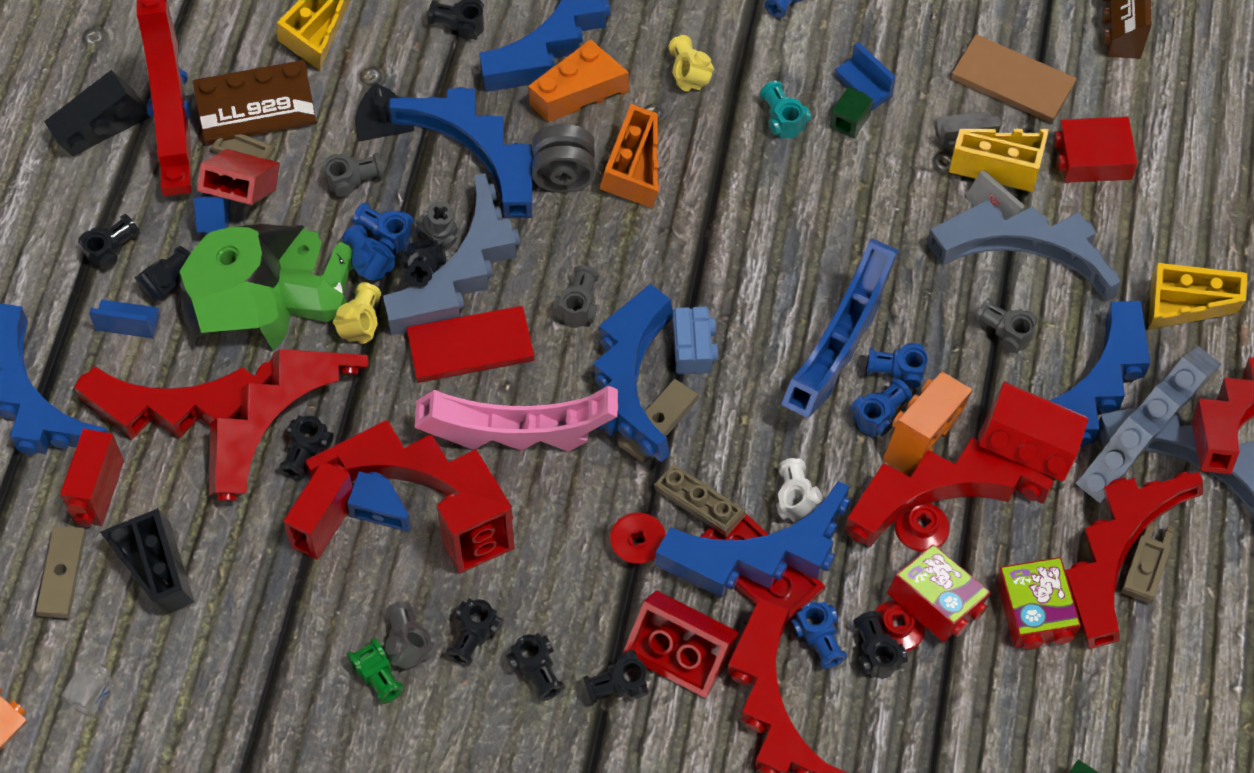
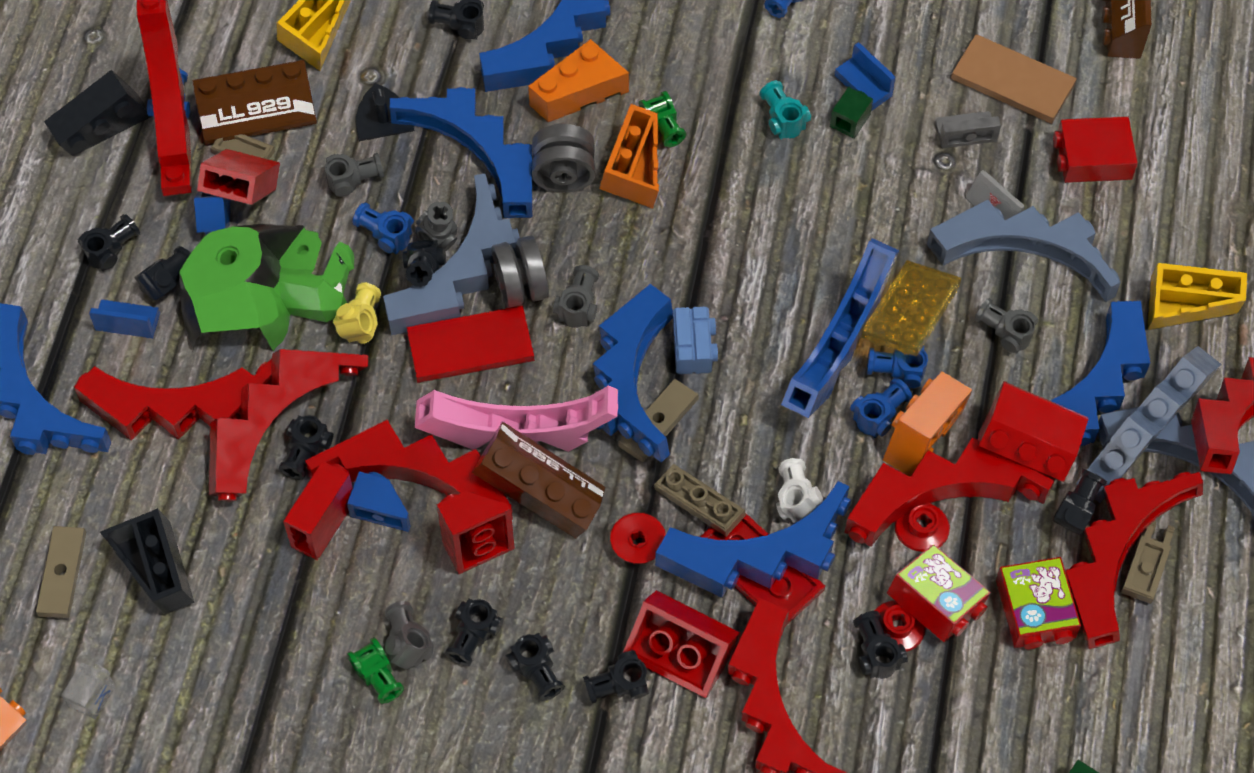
red brick [60,428,124,527] -> none
blue connector [342,225,395,281] -> none
light yellow connector [668,35,715,92] -> none
blue connector [790,601,847,669] -> none
yellow wedge [949,129,1049,192] -> none
none -> reddish brown slope [471,421,606,539]
none -> flat silver wheel [492,235,549,308]
none -> green connector [638,91,686,148]
none -> clear yellow tile [861,260,961,356]
none -> black connector [1052,468,1107,535]

